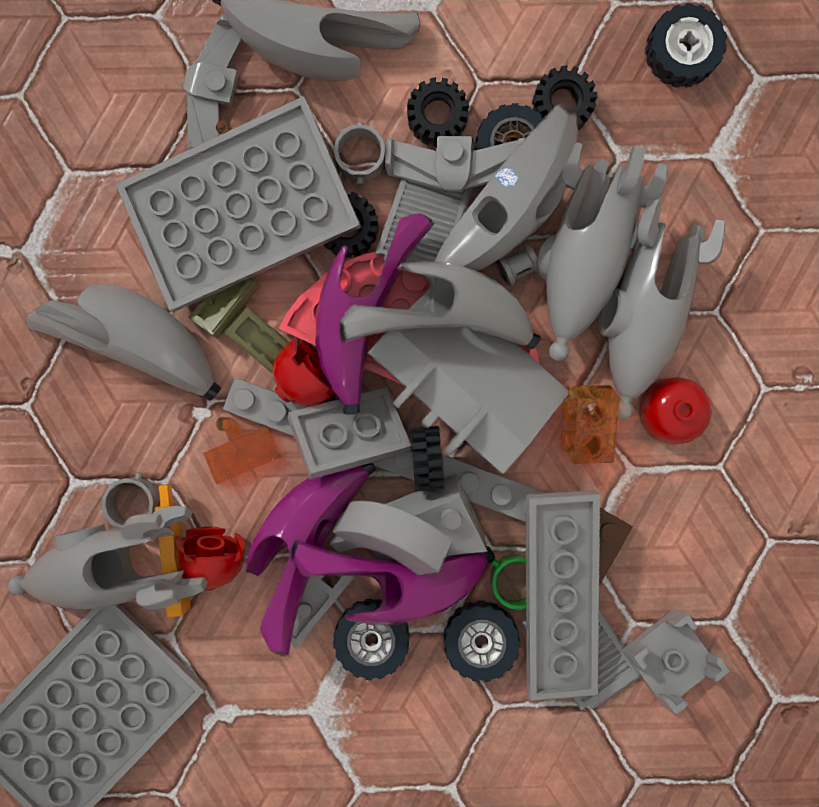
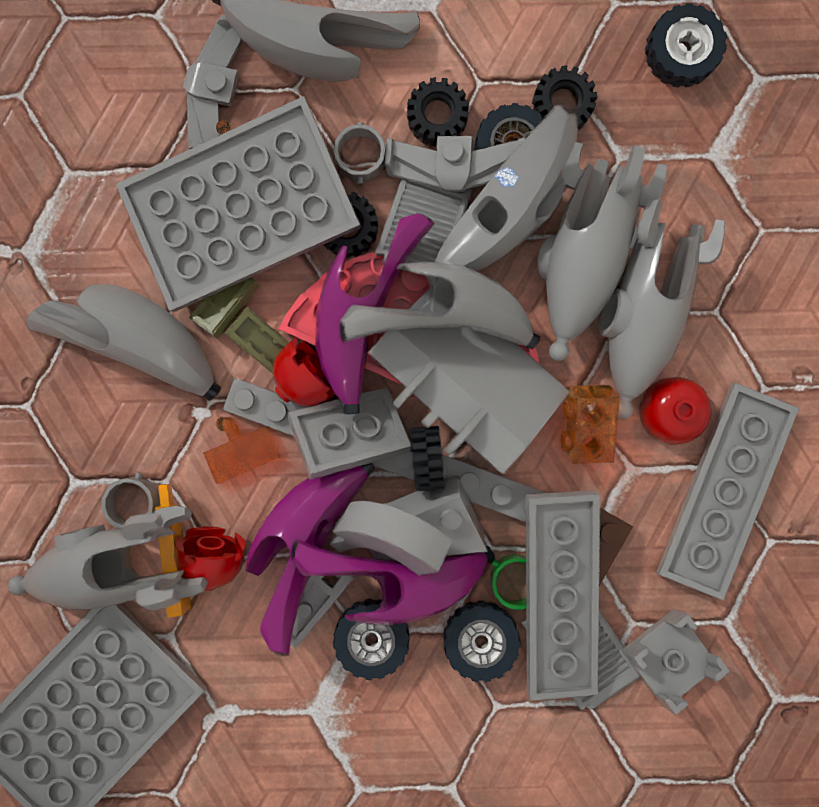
light grey bush [497,245,539,287] -> none
none -> light grey plate [656,383,799,600]

